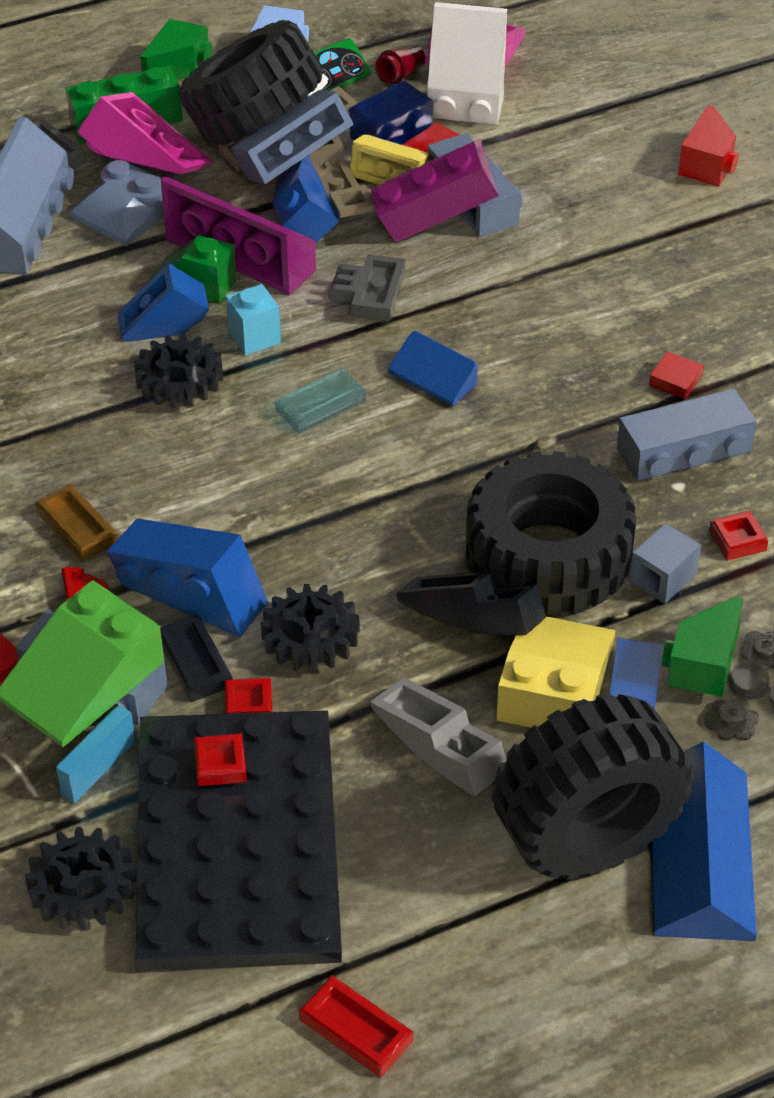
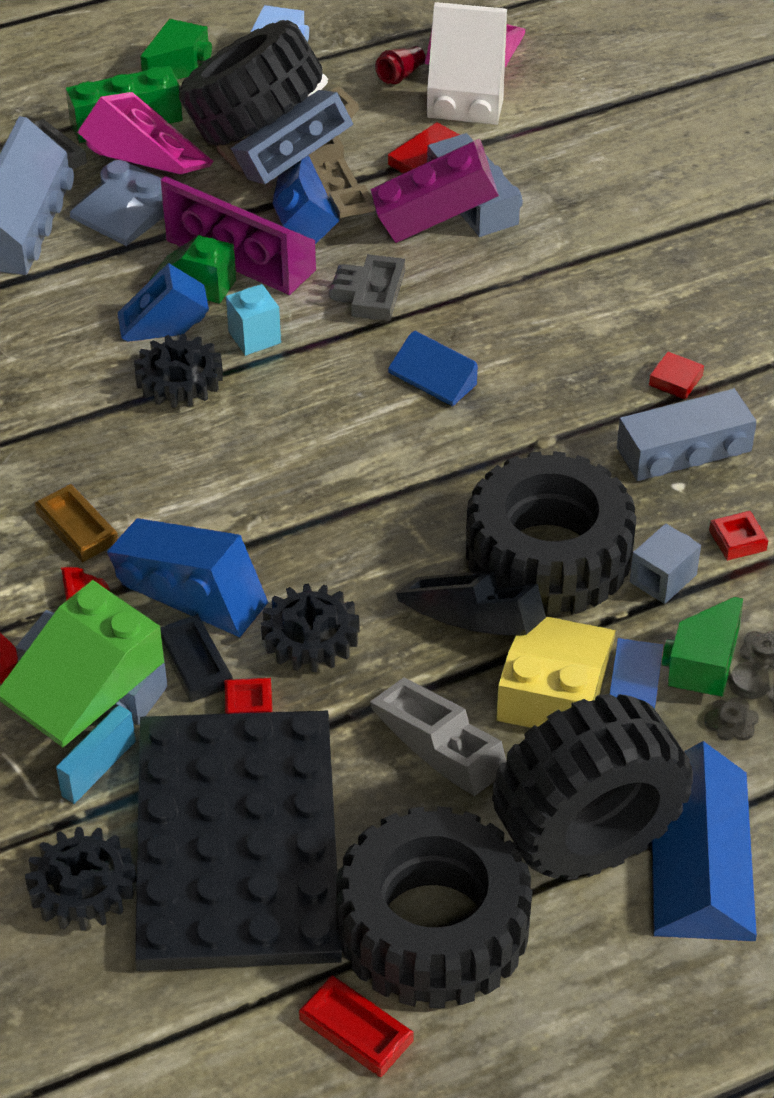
red tile [194,734,246,786] -> none
clear light blue tile [275,368,366,434] -> none
slope [314,38,371,91] -> none
clear blue brick [349,80,433,145] -> none
light yellow slope [350,135,429,185] -> none
slope [678,105,739,186] -> none
none -> black tyre [336,806,532,1008]

